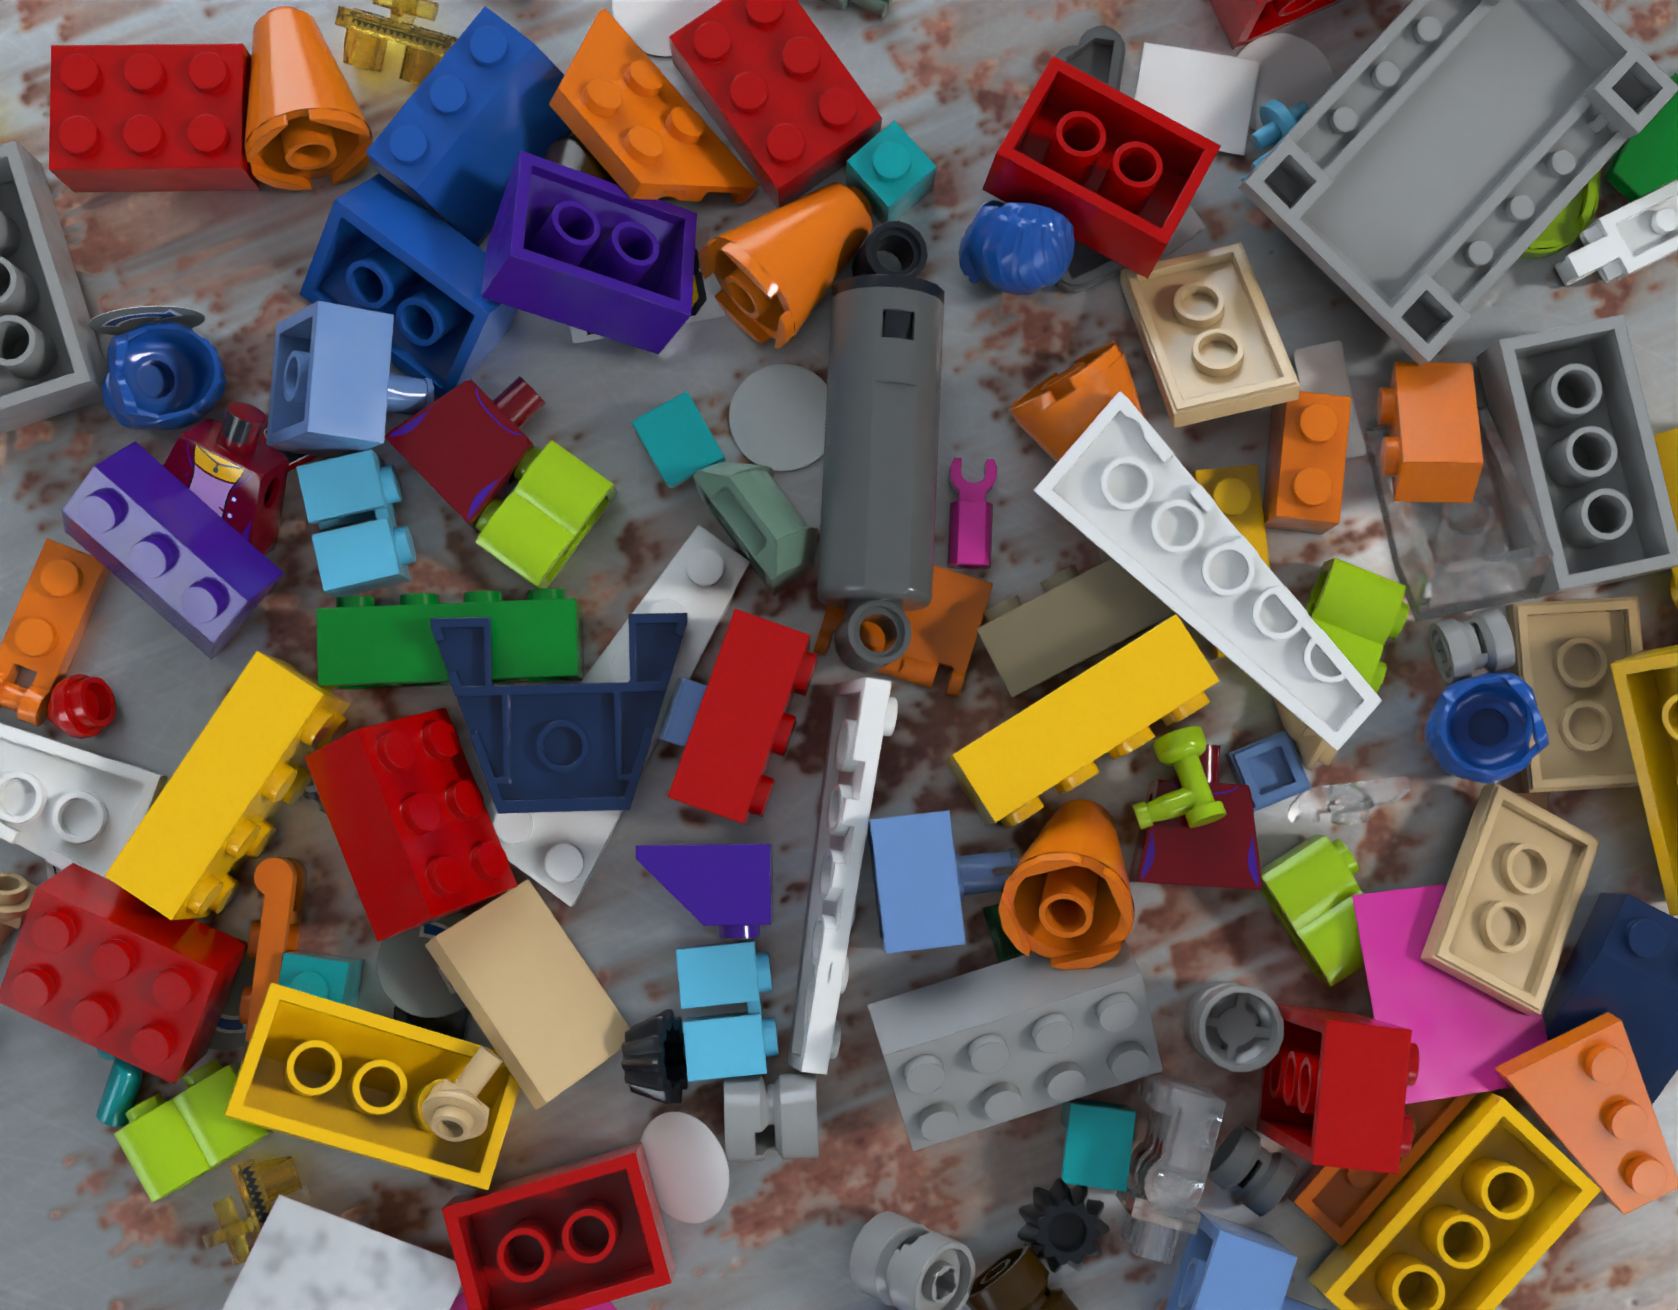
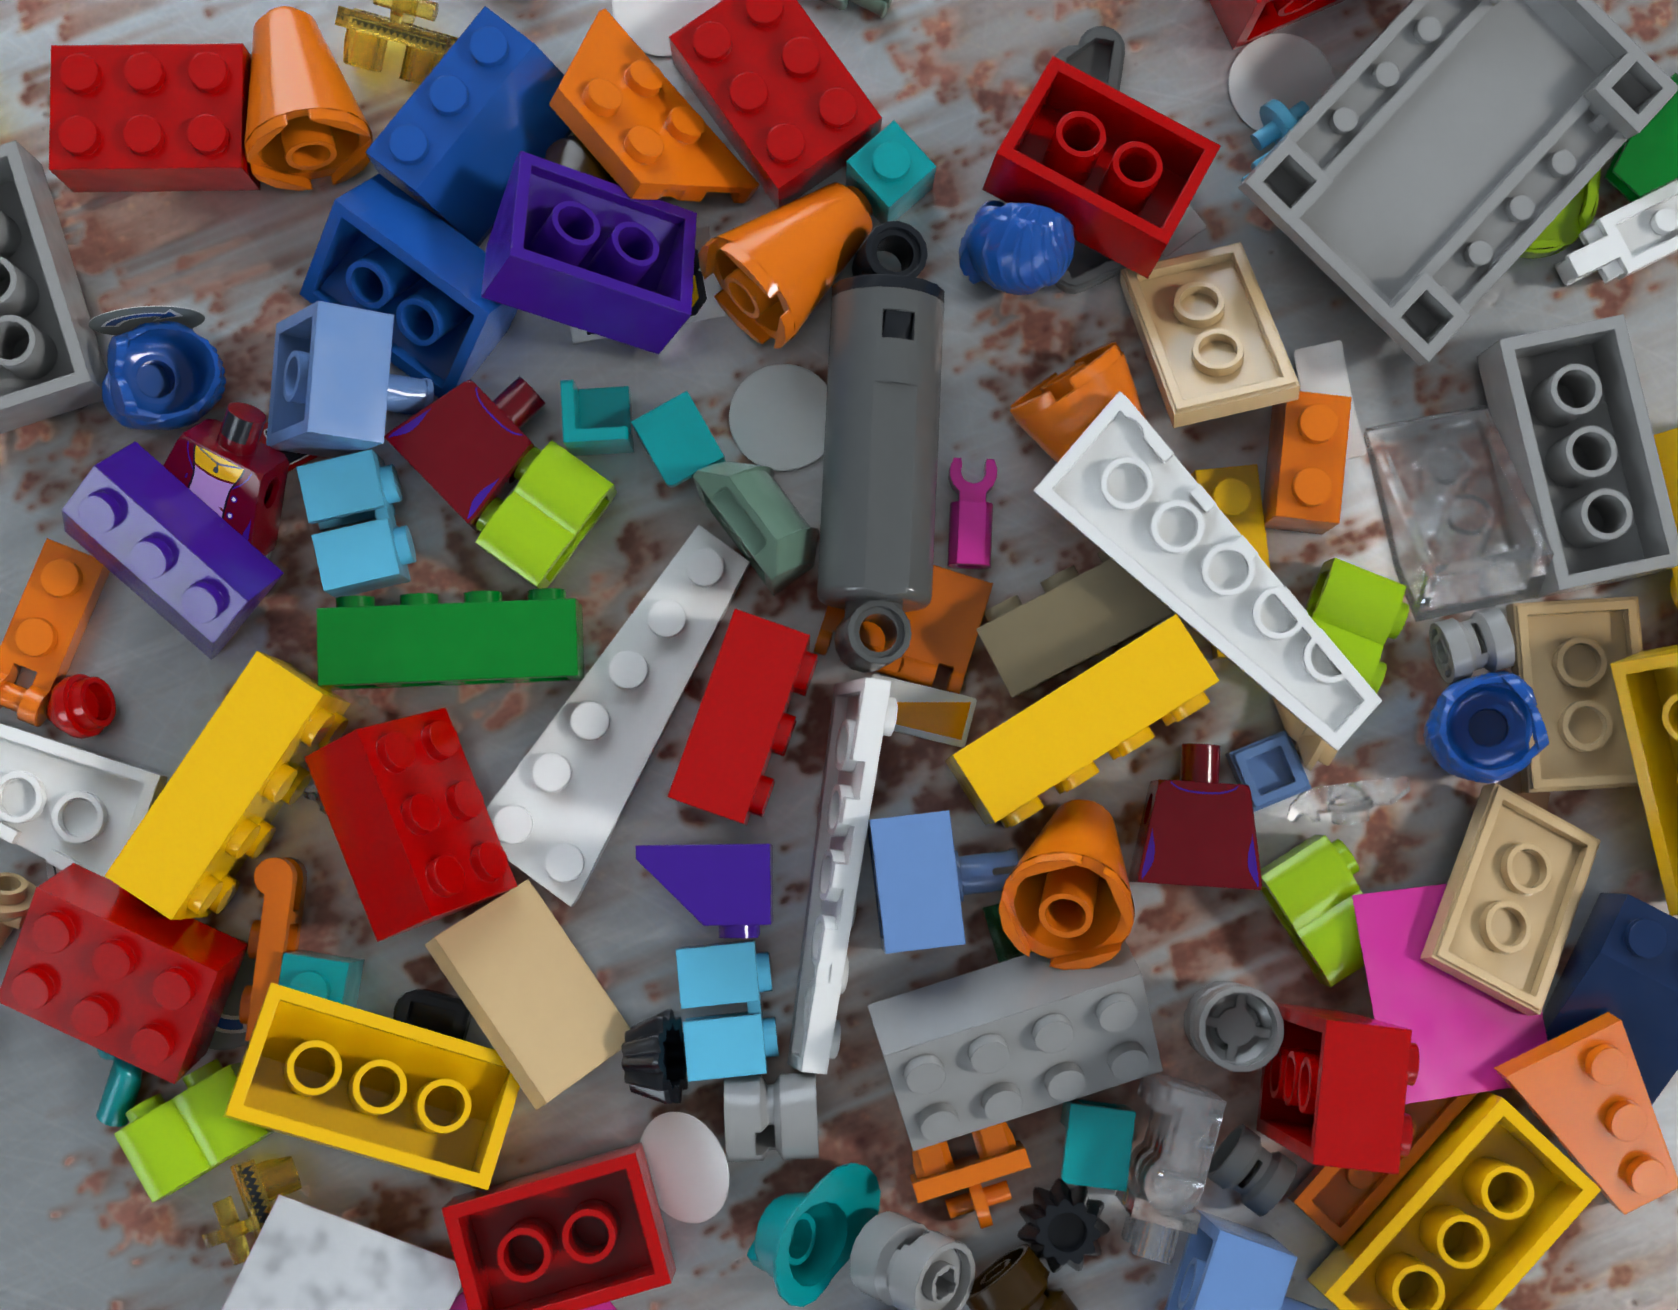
light grey sticker [377,912,467,1018] -> none
tan plate [422,1045,503,1142] -> none
dark blue wing [430,613,688,814] -> none
medium blue tile [657,678,706,747] -> none
lime piece [1132,726,1227,830] -> none
white sticker [1135,42,1260,155] -> none
orange brick [1376,362,1484,503] -> none
none -> teal panel [560,380,634,456]
none -> teal piece [747,1162,881,1307]
none -> sticker [871,674,977,748]
none -> orange hips [909,1122,1031,1229]

